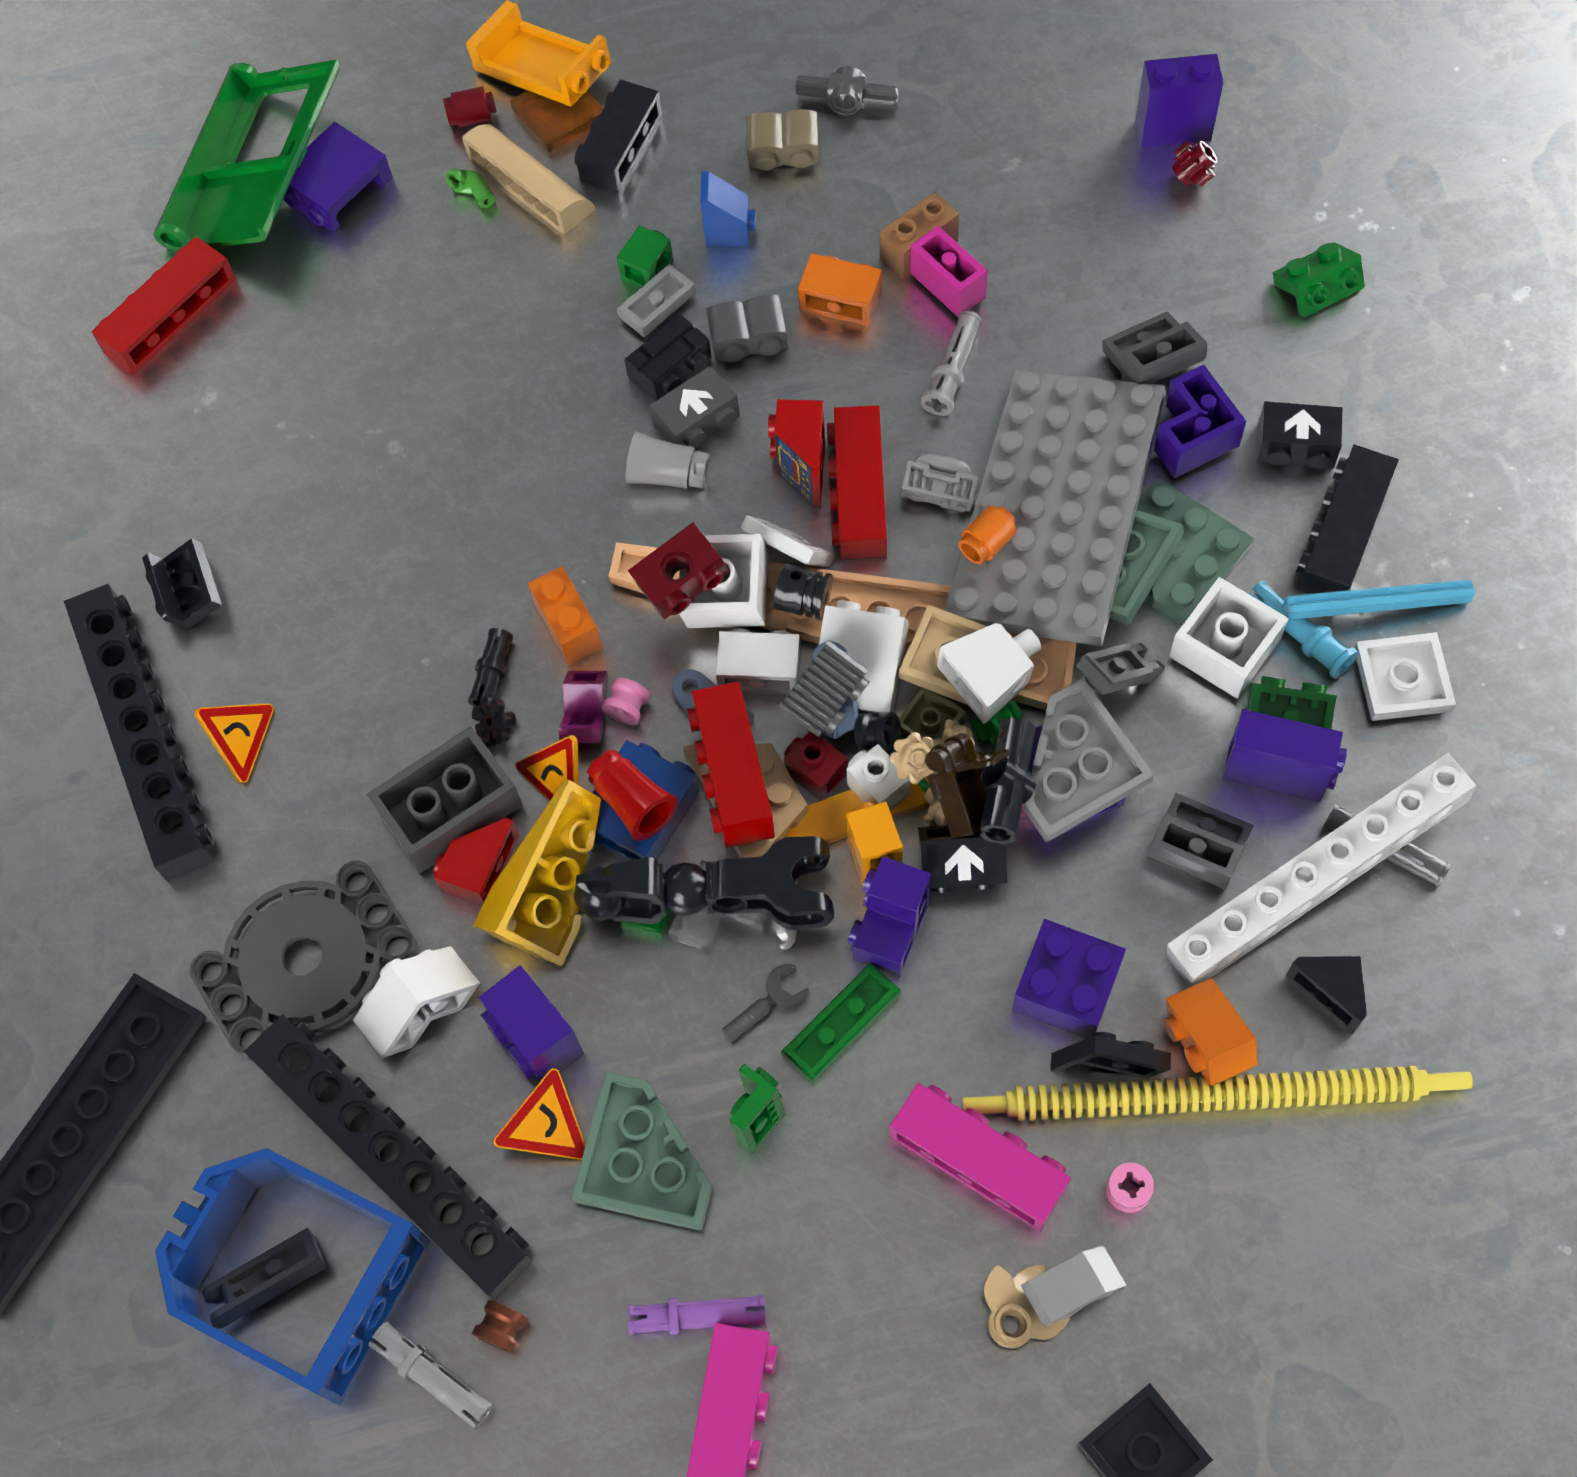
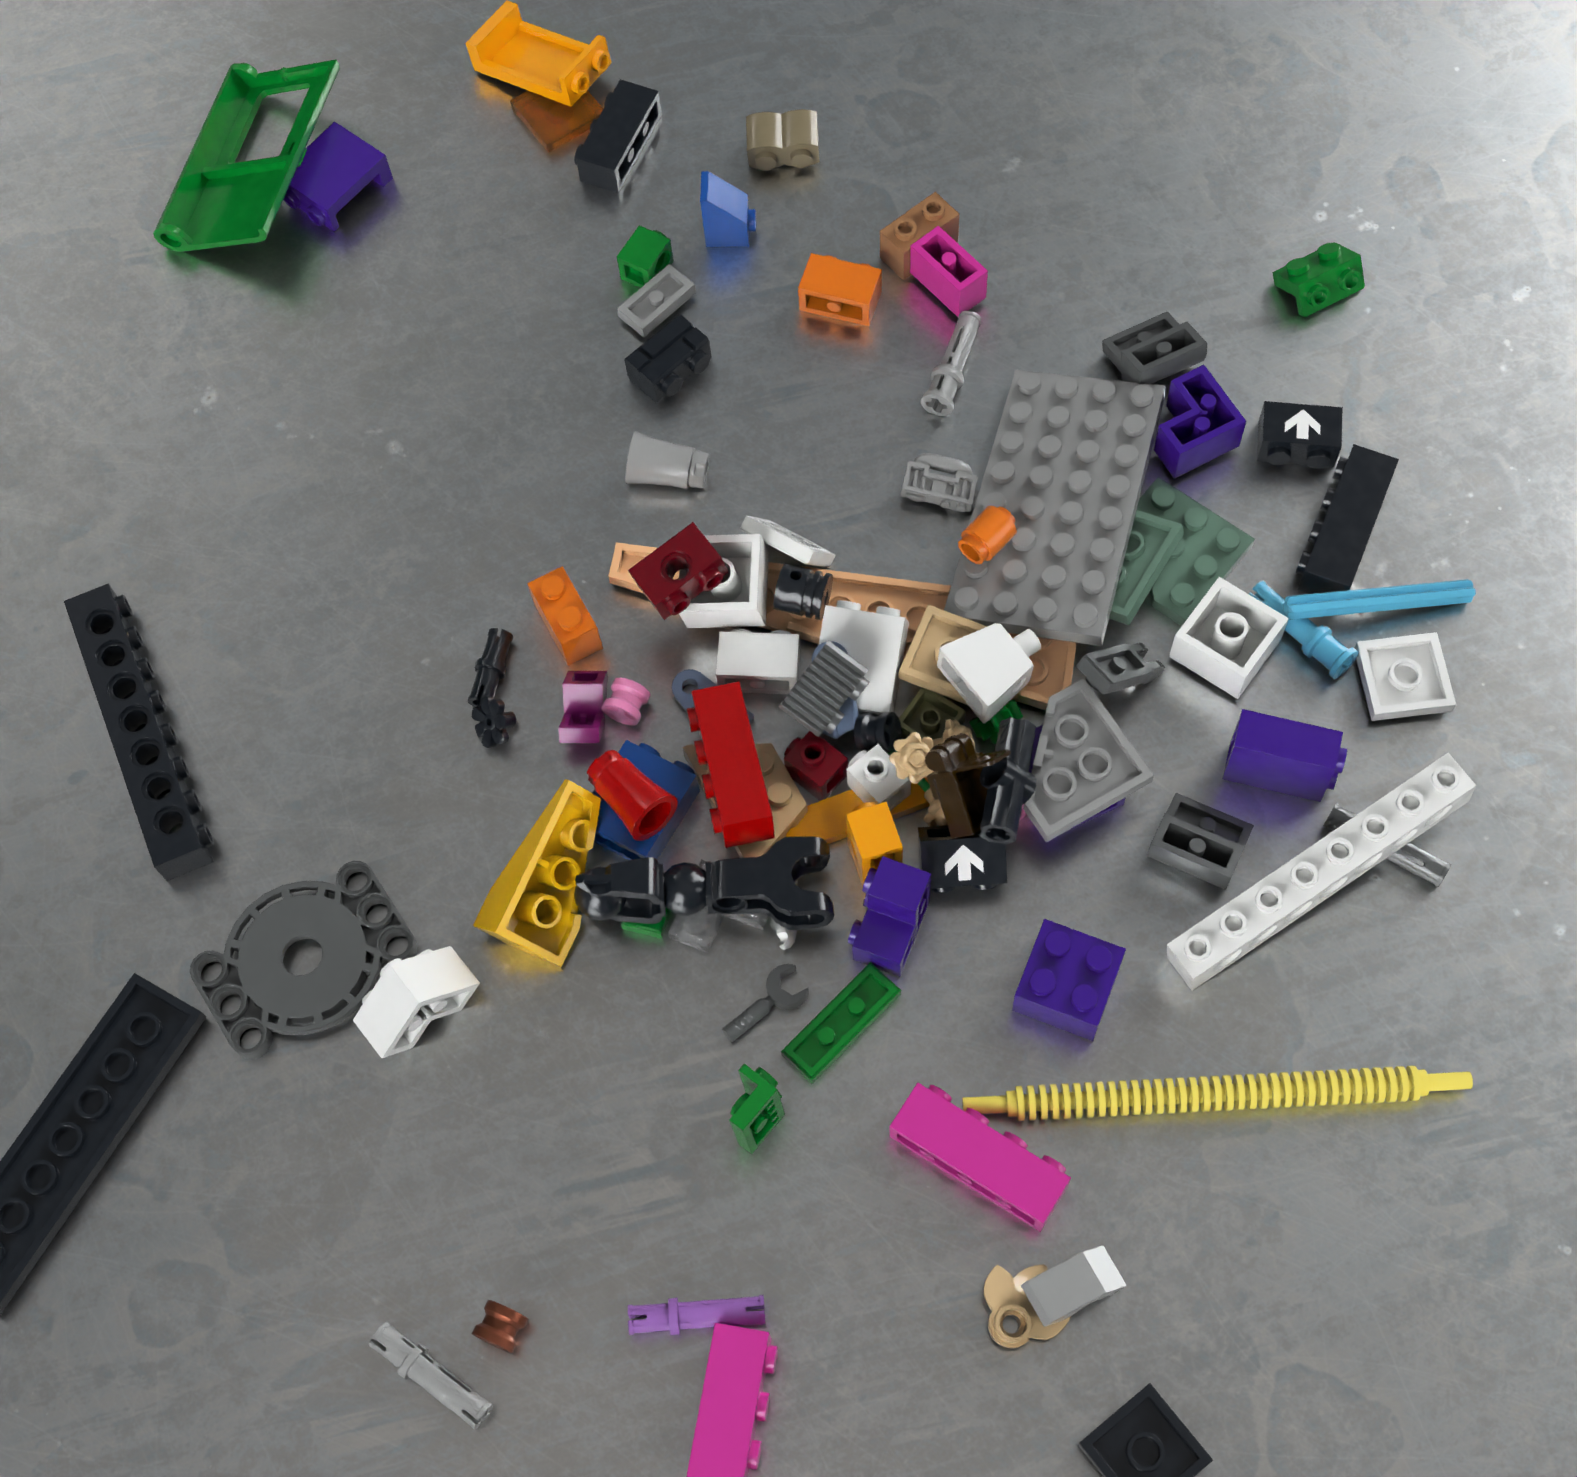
red brick [91,236,236,375] -> none
black bracket [142,538,222,629] -> none
blue container [155,1148,431,1406] -> none
piece [194,703,274,783] -> none
dark grey hinge [202,1227,327,1329] -> none
black brick [244,1014,532,1301] -> none
dark grey brick [367,726,523,873] -> none
red slope [433,818,520,906] -> none
dark red brick [443,86,497,128] -> none
bright green arm [446,168,496,208] -> none
tan brick [462,124,596,235] -> none
dark purple brick [478,965,584,1081] -> none
piece [493,1069,586,1160] -> none
piece [515,735,580,801] -> none
sand green plate [571,1071,712,1231] -> none
dark grey brick [649,366,740,449] -> none
dark grey brick [706,295,788,362] -> none
red slope [768,399,826,508] -> none
dark grey axle [795,66,899,115] -> none
red brick [827,405,887,560] -> none
black wing [1051,1032,1171,1079] -> none
bright pink wheel [1106,1163,1154,1215] -> none
dark purple brick [1135,54,1223,148] -> none
orange brick [1163,978,1258,1086] -> none
dark red gear [1172,140,1217,187] -> none
green bracket [1248,676,1337,729] -> none
black slope [1286,956,1367,1034] -> none

